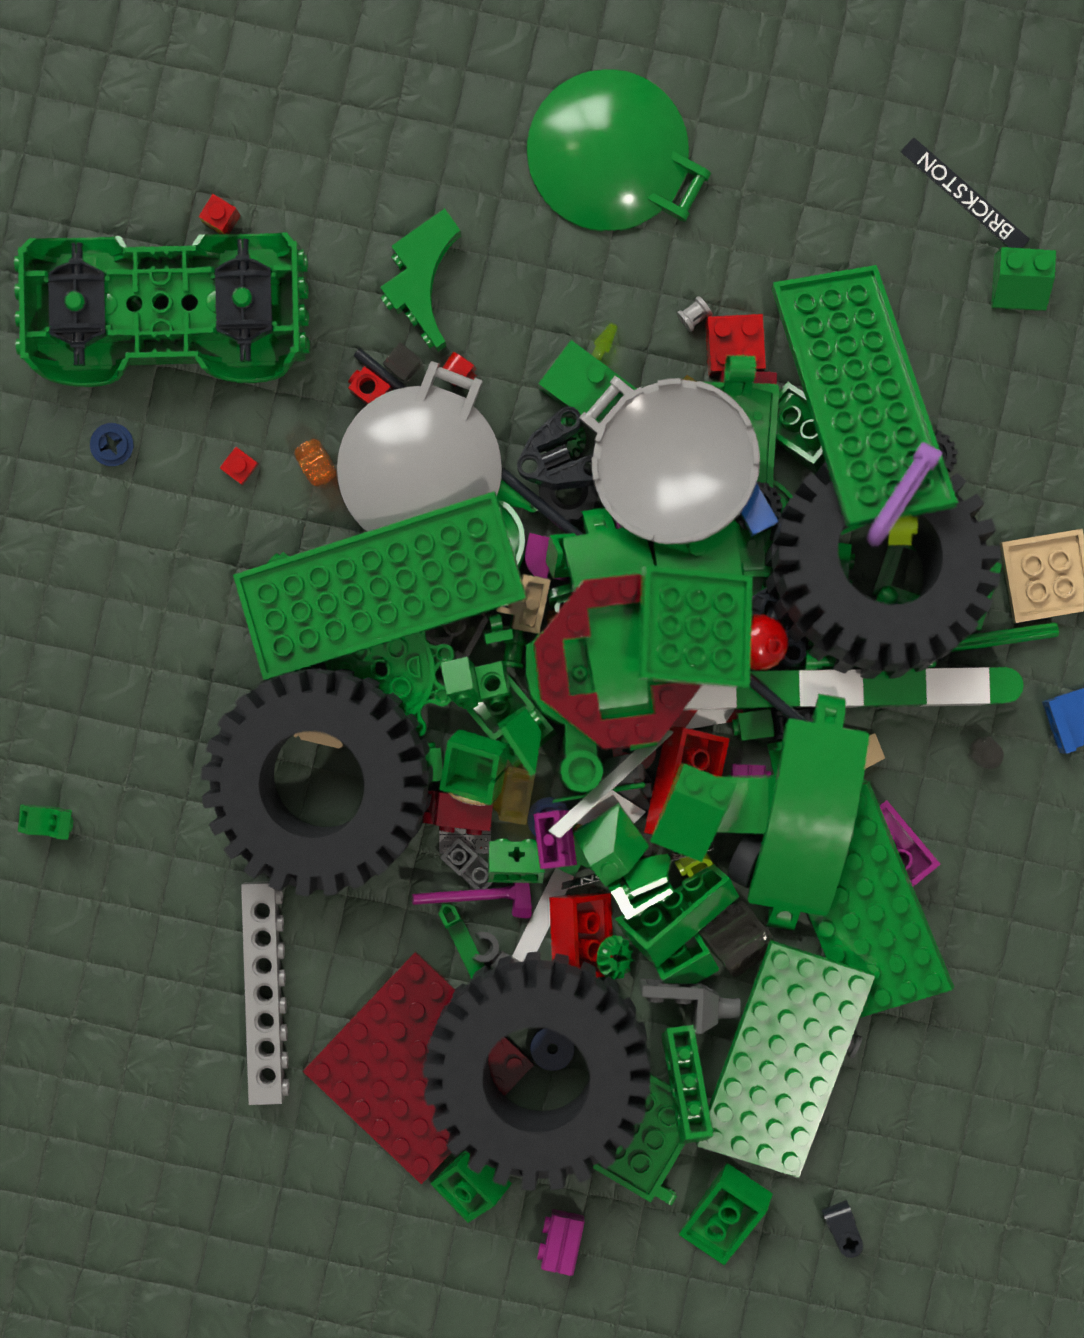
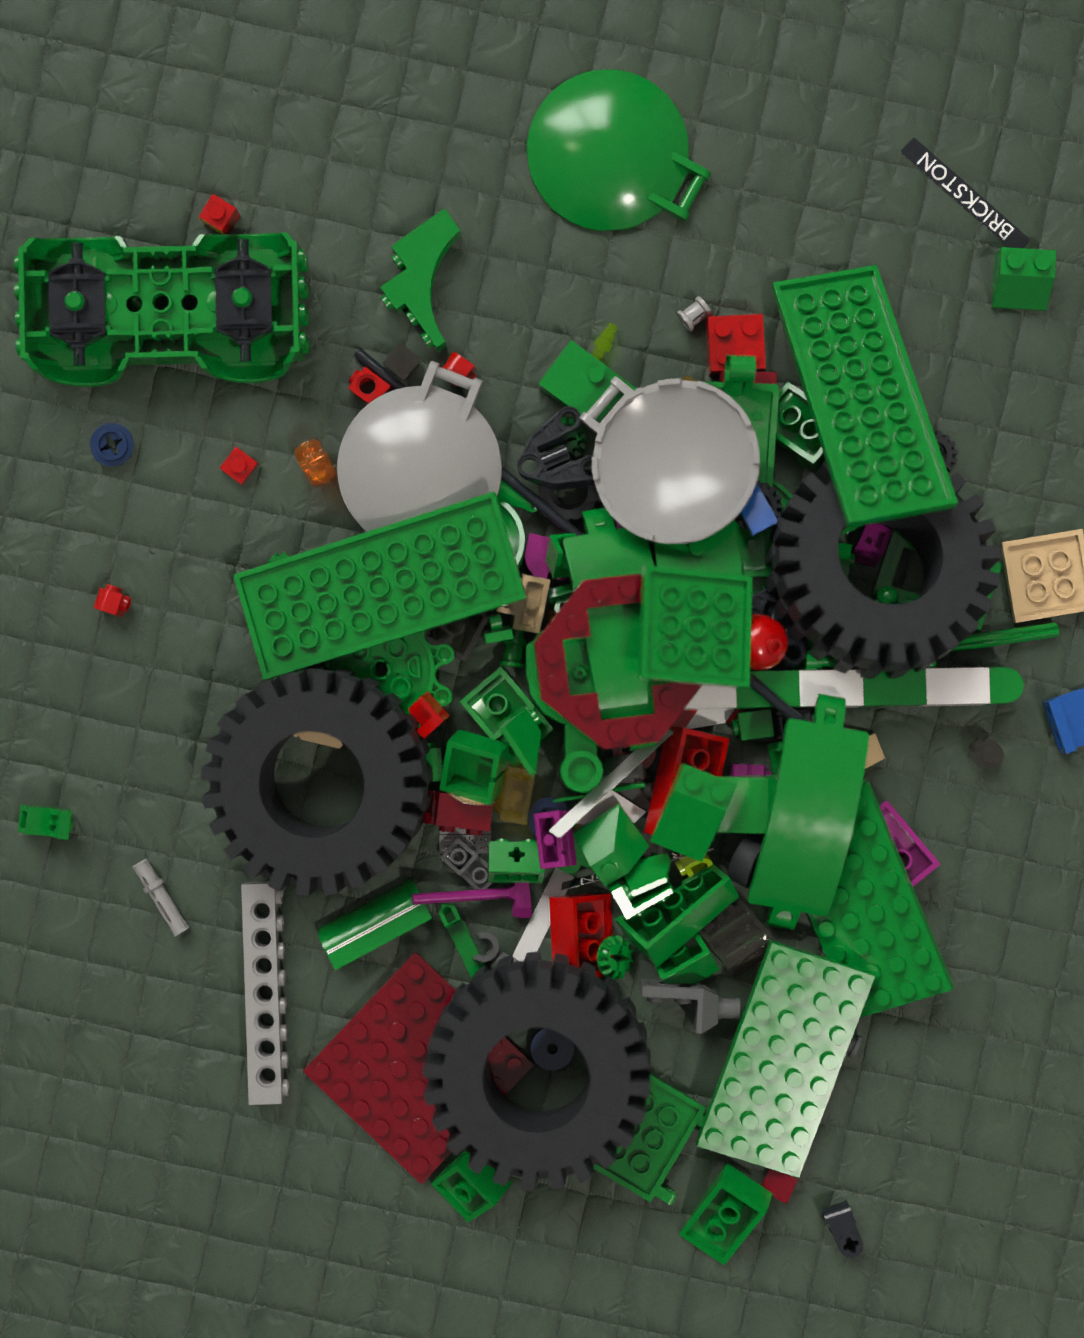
brick [441,657,484,709] -> none
green brick [475,661,513,706] -> none
magenta brick [537,1209,585,1276] -> none
green brick [661,1025,714,1144] -> none
medium lavender piece [868,442,943,546] -> none
lime plate [888,516,918,545] -> none
none -> red plate [93,584,132,617]
none -> light grey pin [132,858,189,937]
none -> green brick [317,878,434,970]
none -> red panel [408,691,450,738]
none -> dark red slope [761,1169,798,1204]
none -> magenta bracket [851,523,893,567]

